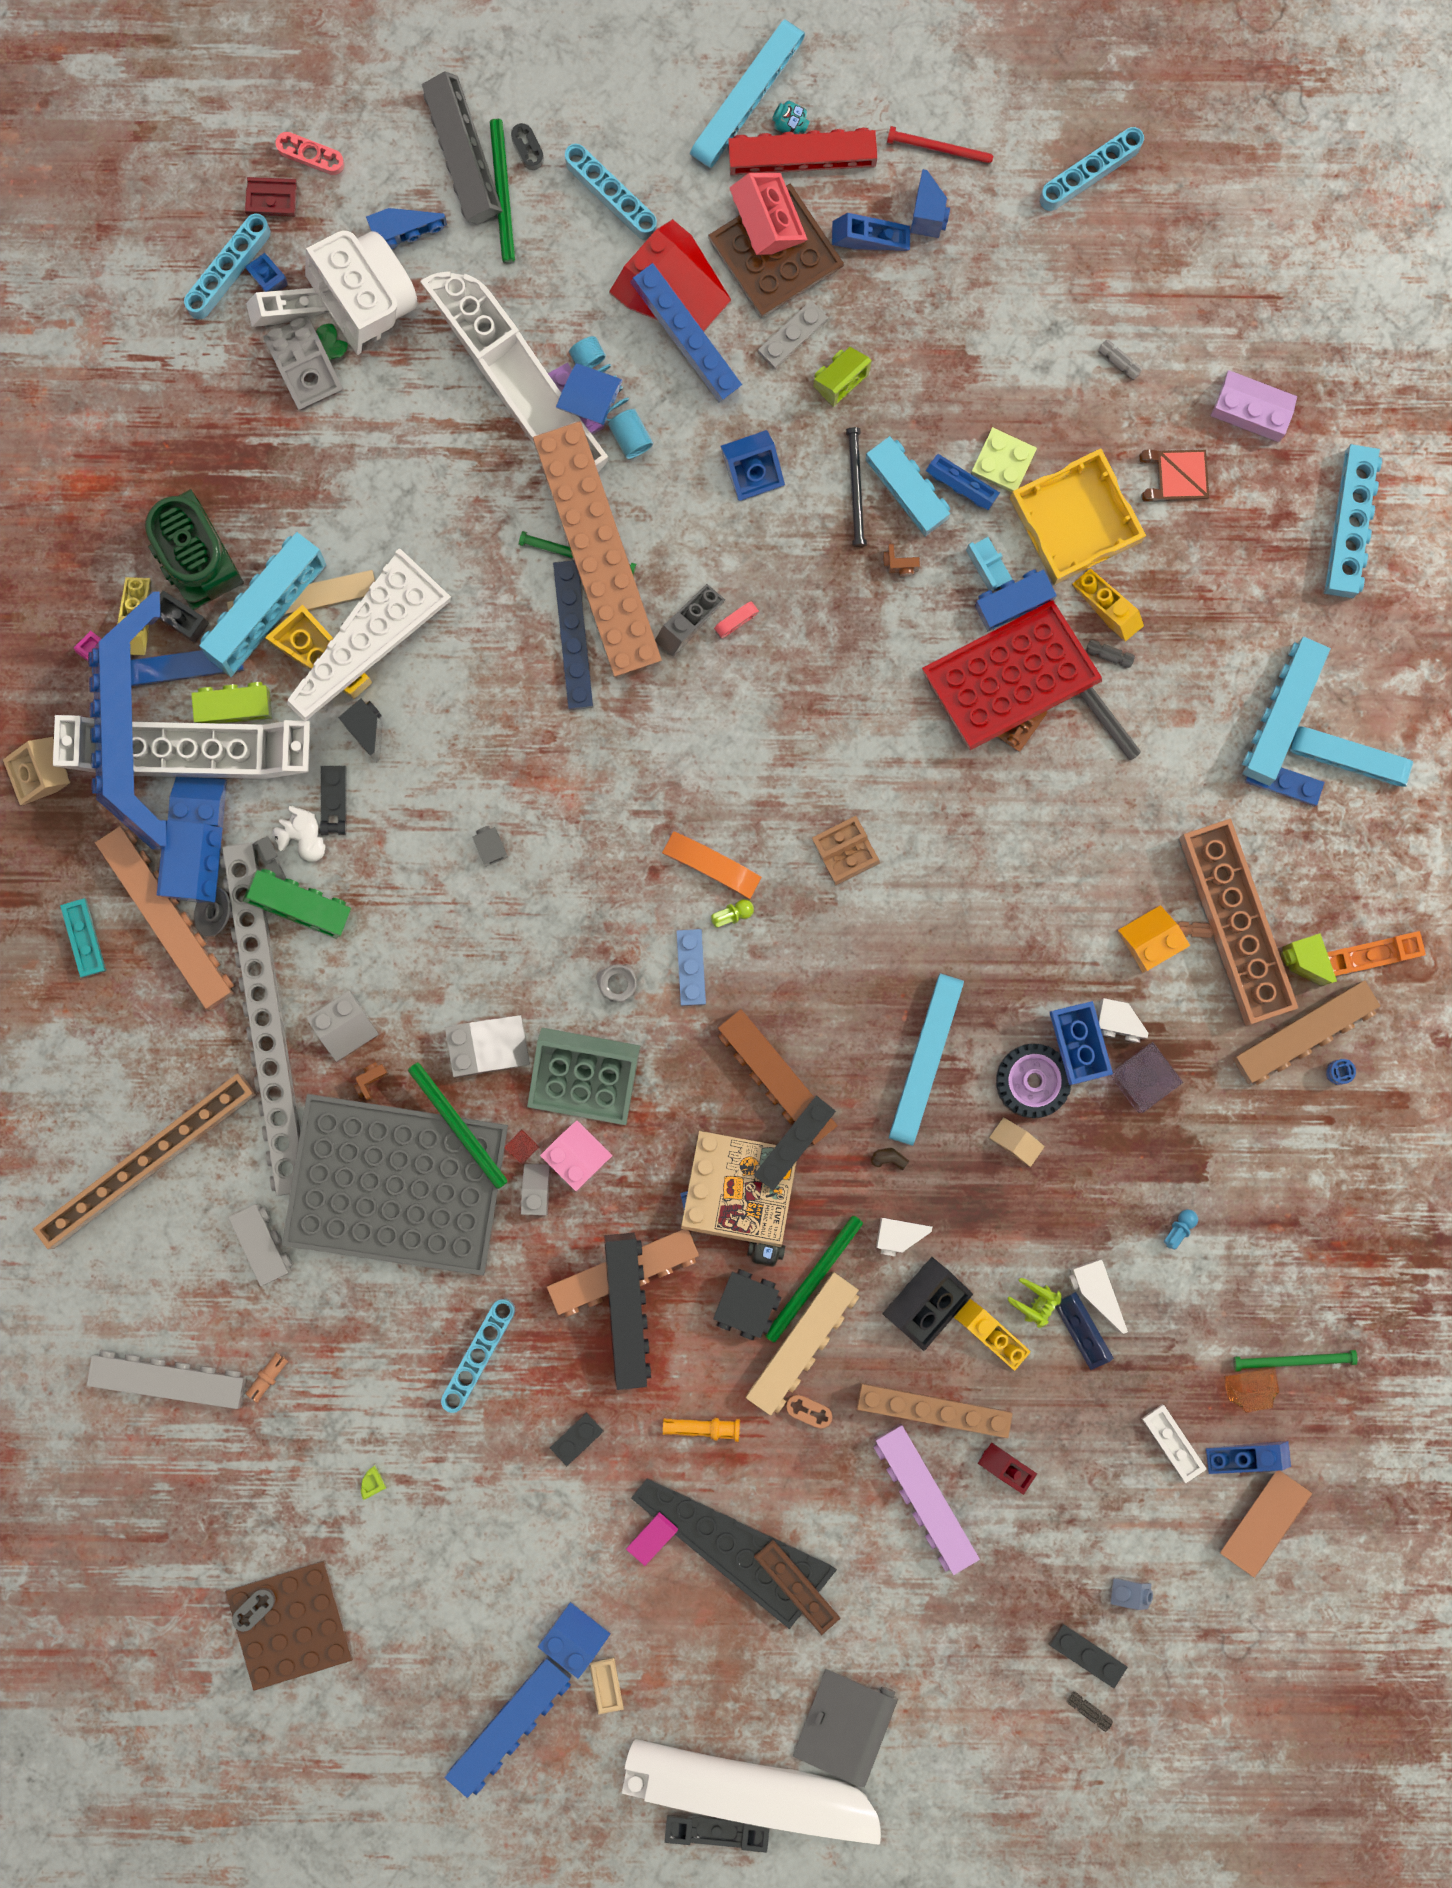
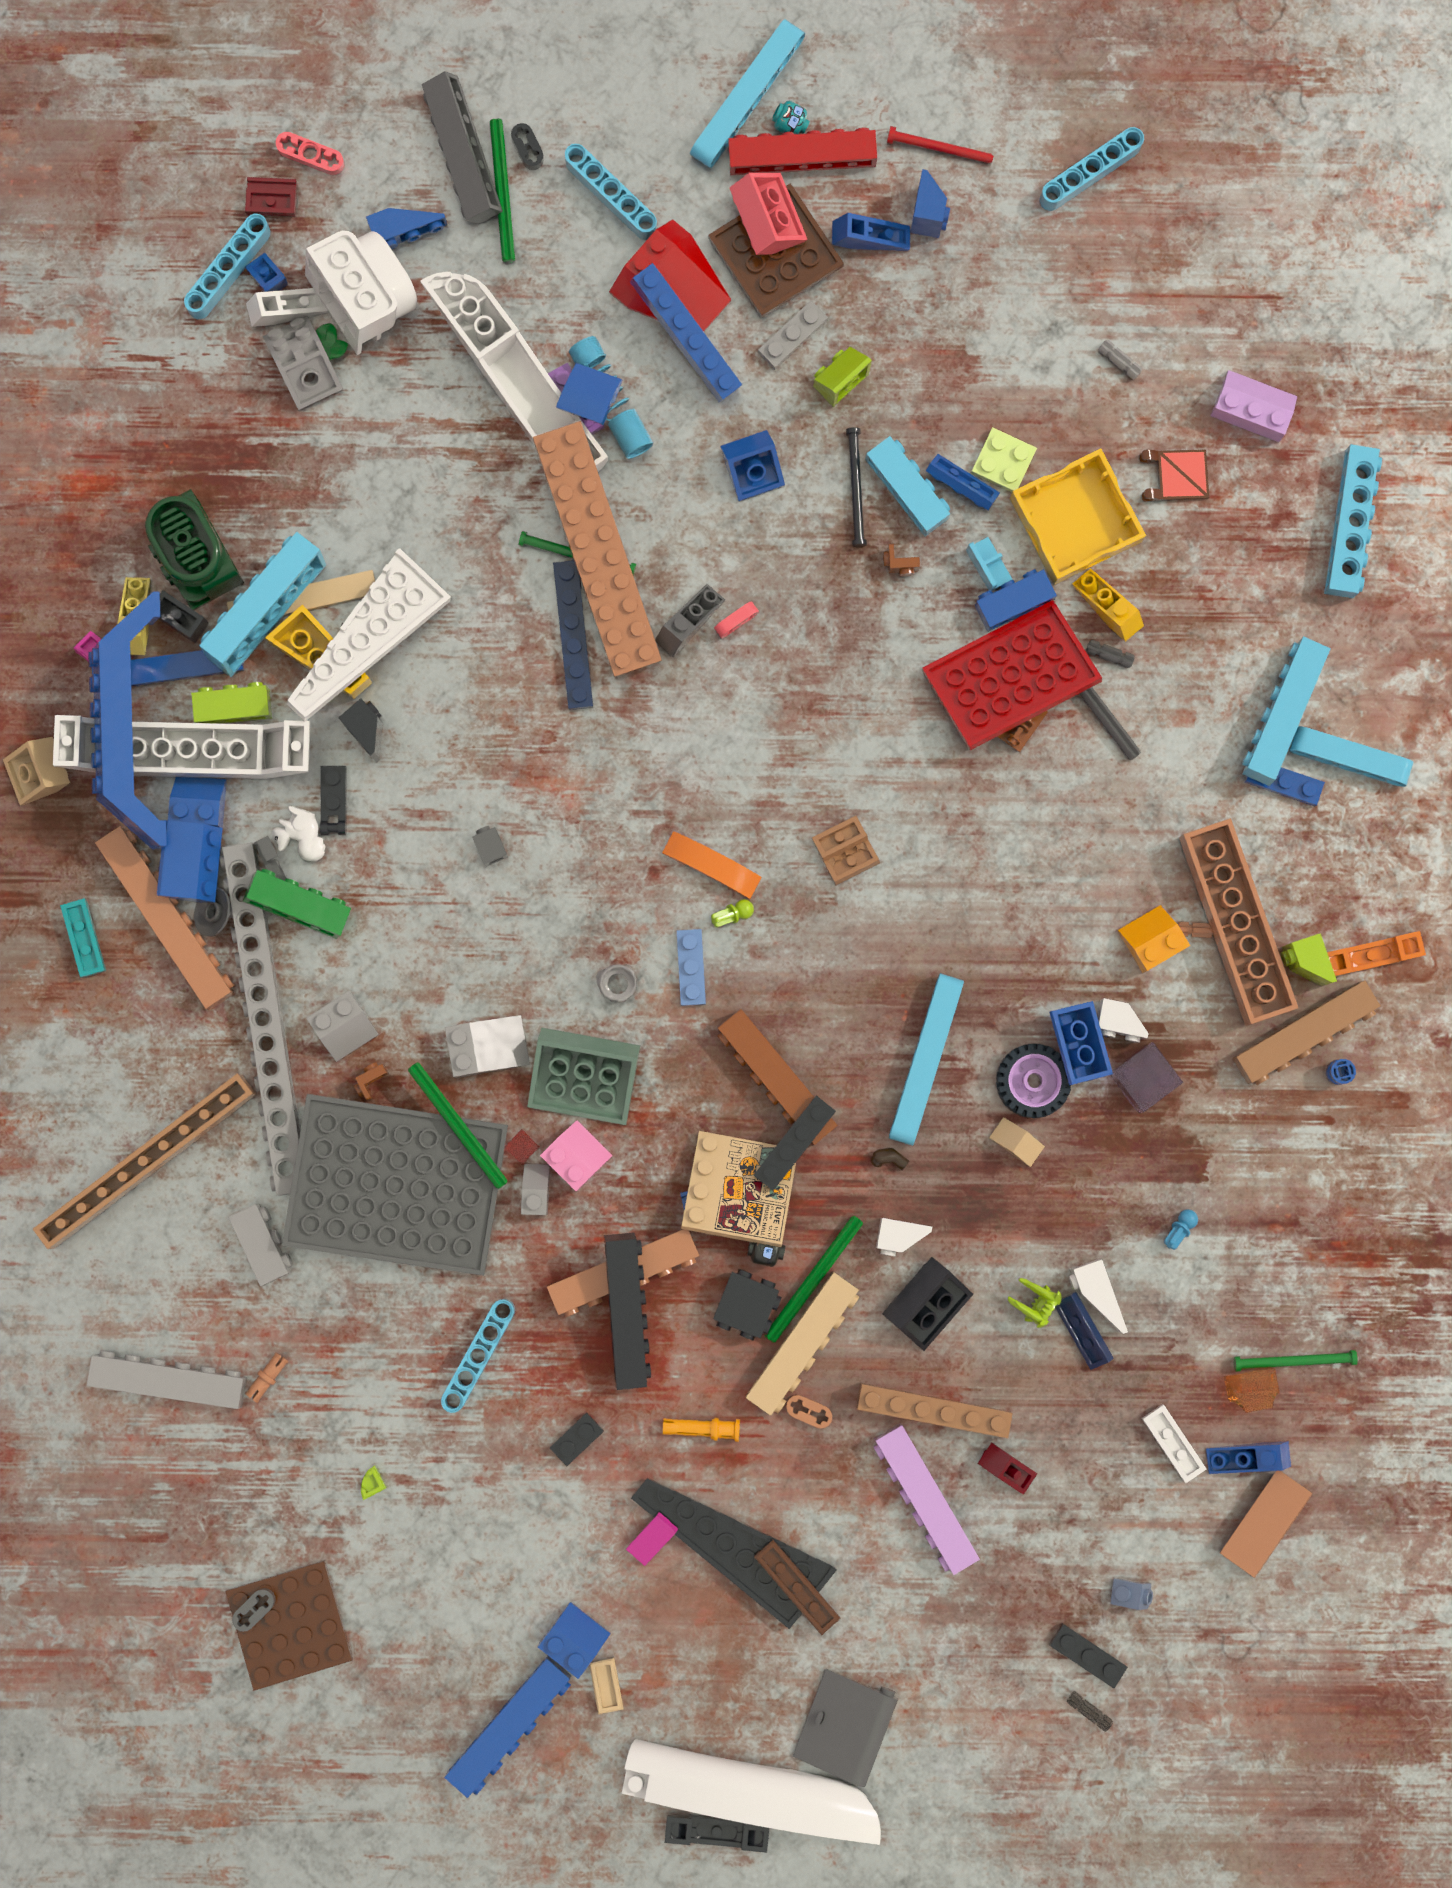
yellow slope [954,1299,1031,1371] -> none

